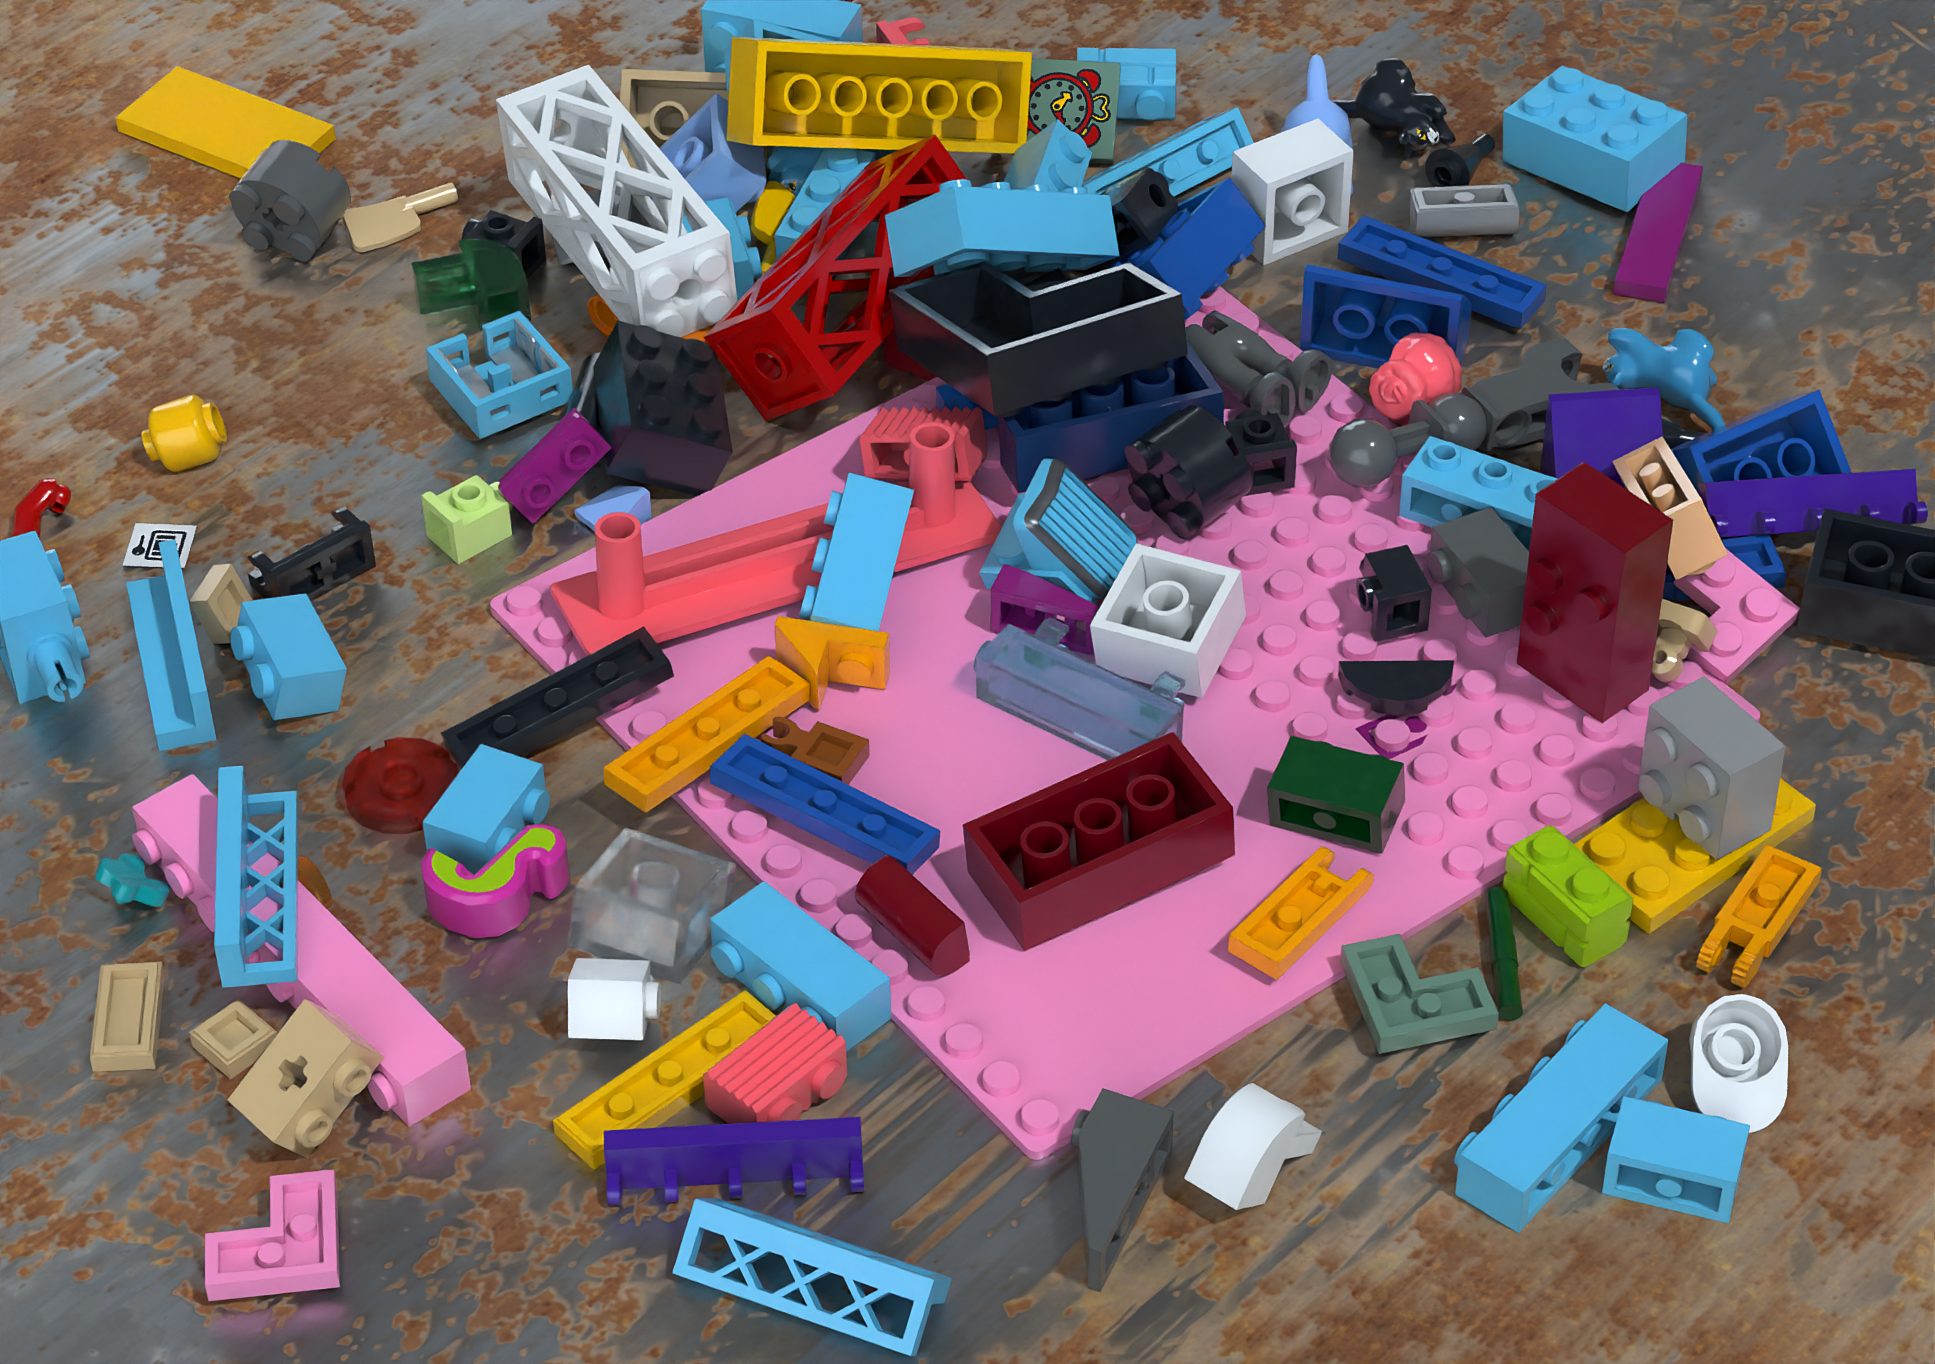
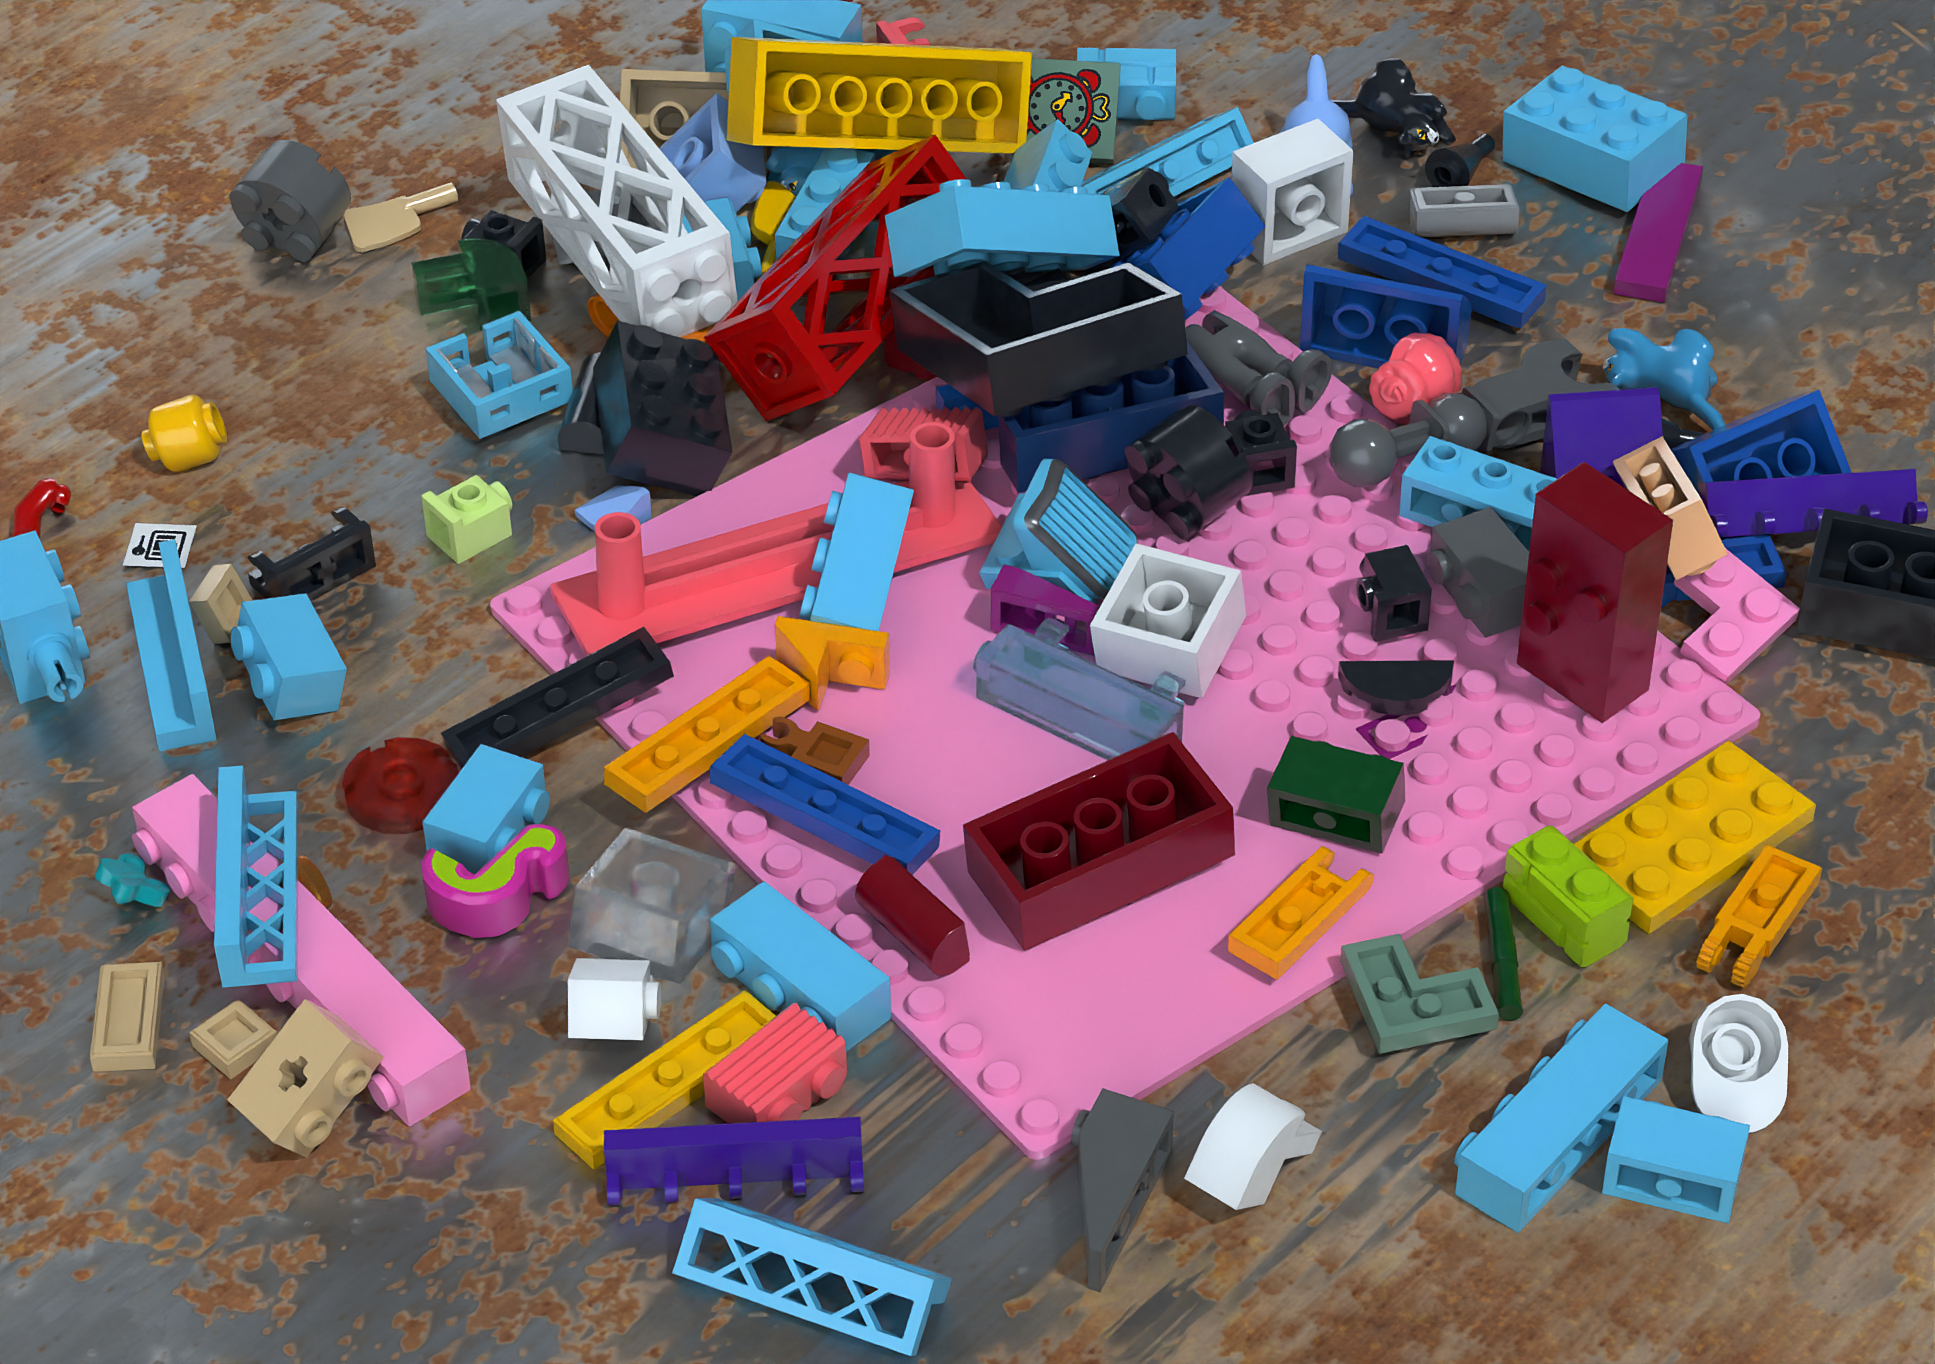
yellow tile [115,66,336,179] -> none
bright pink plate [205,1169,340,1301] -> none
magenta bracket [498,407,612,524] -> none
light grey piece [1637,676,1786,860] -> none
tan piece [1652,599,1718,682] -> none

